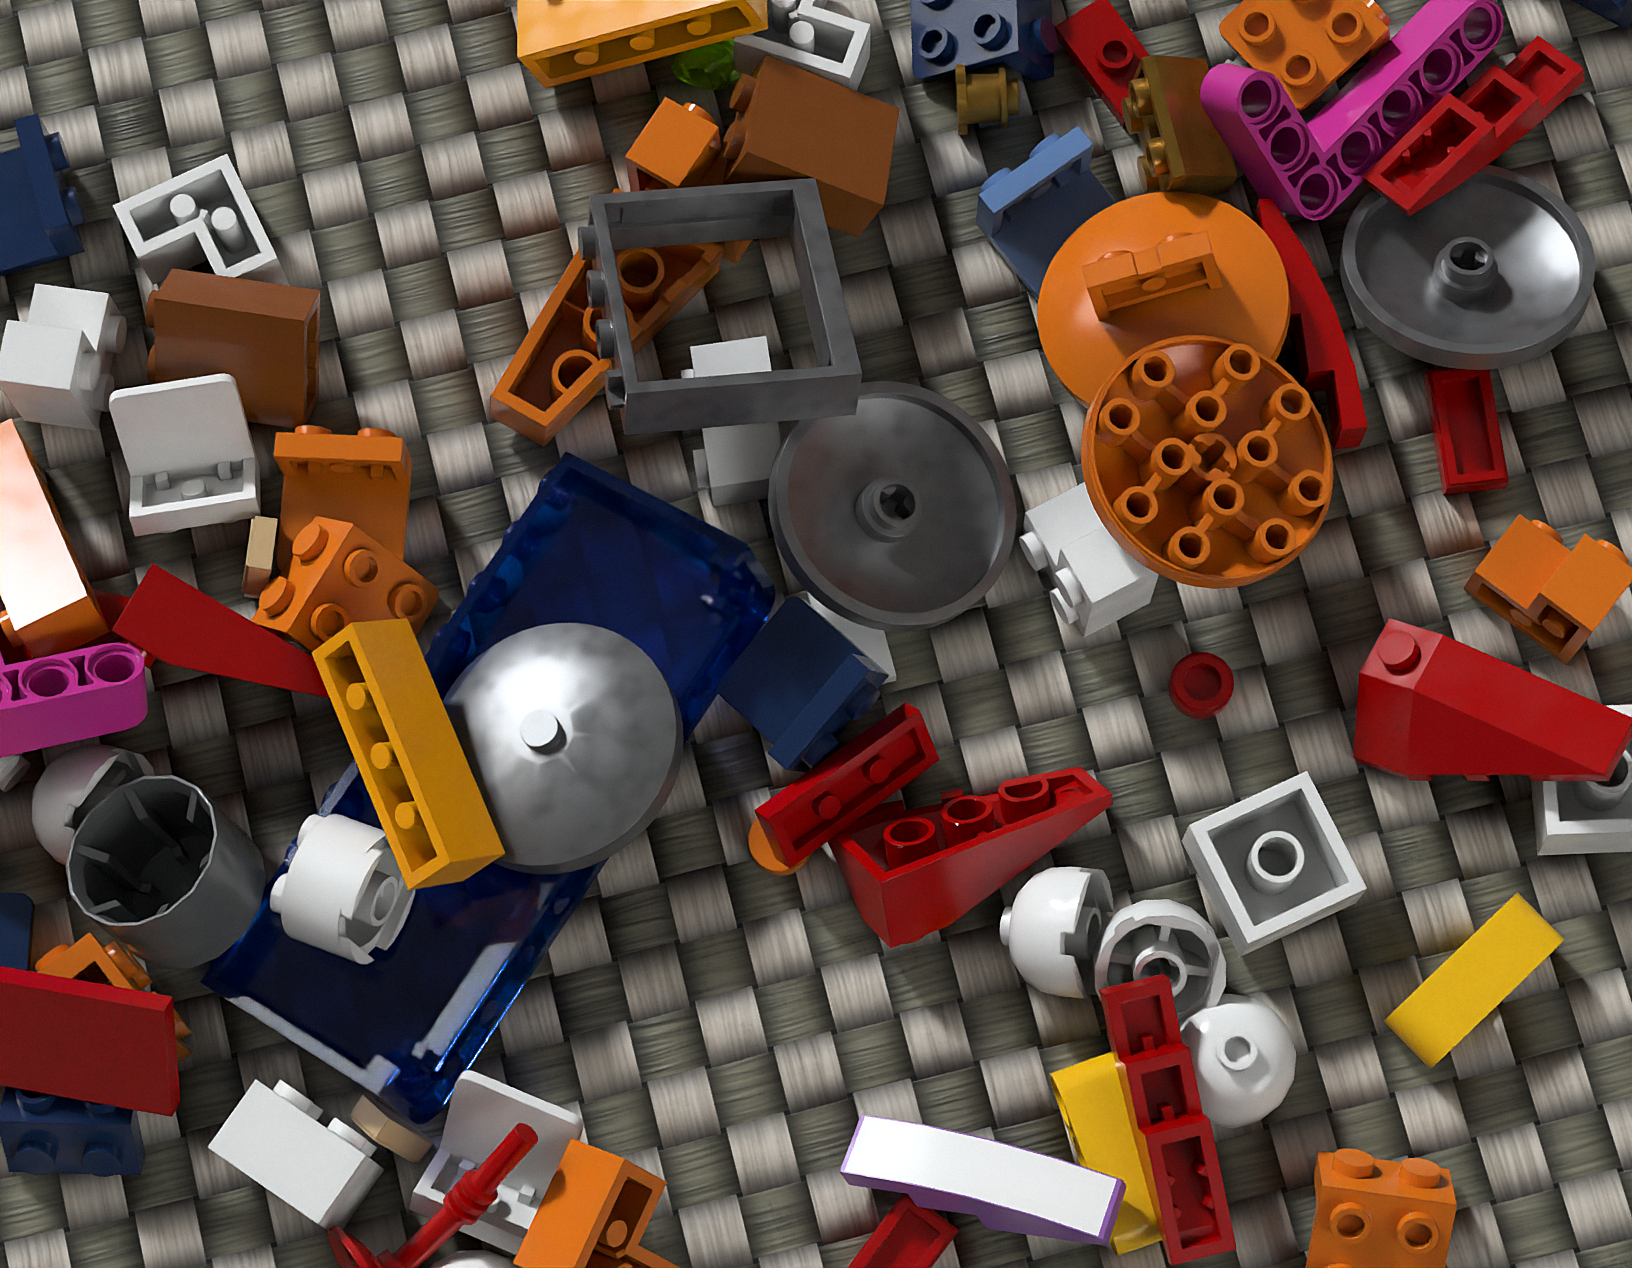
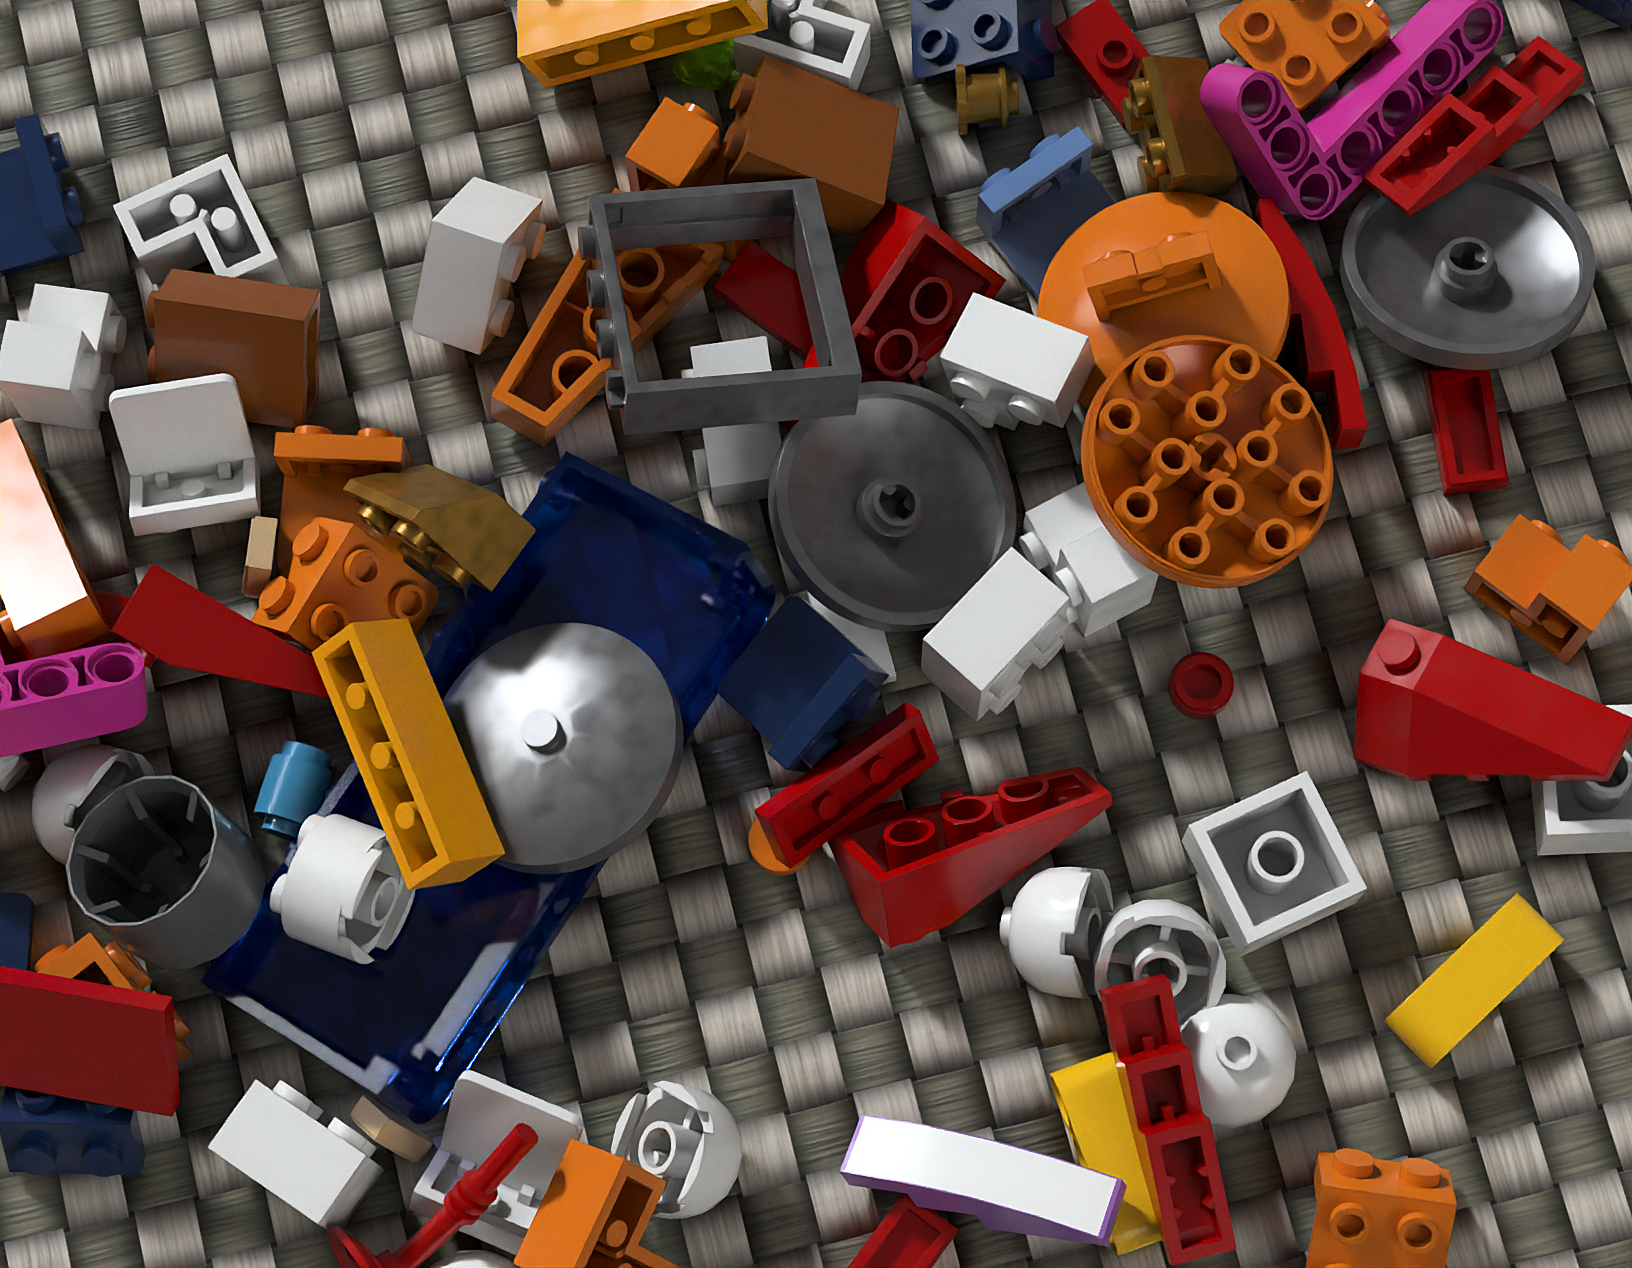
none -> dark azure brick [253,741,334,841]
none -> pearl gold slope [343,464,536,592]
none -> white brick [410,177,546,355]
none -> white cylinder [611,1081,742,1219]
none -> red tile [713,240,813,360]
none -> red wedge [778,199,1006,431]
none -> white brick [921,547,1070,722]
none -> white brick [940,292,1095,431]

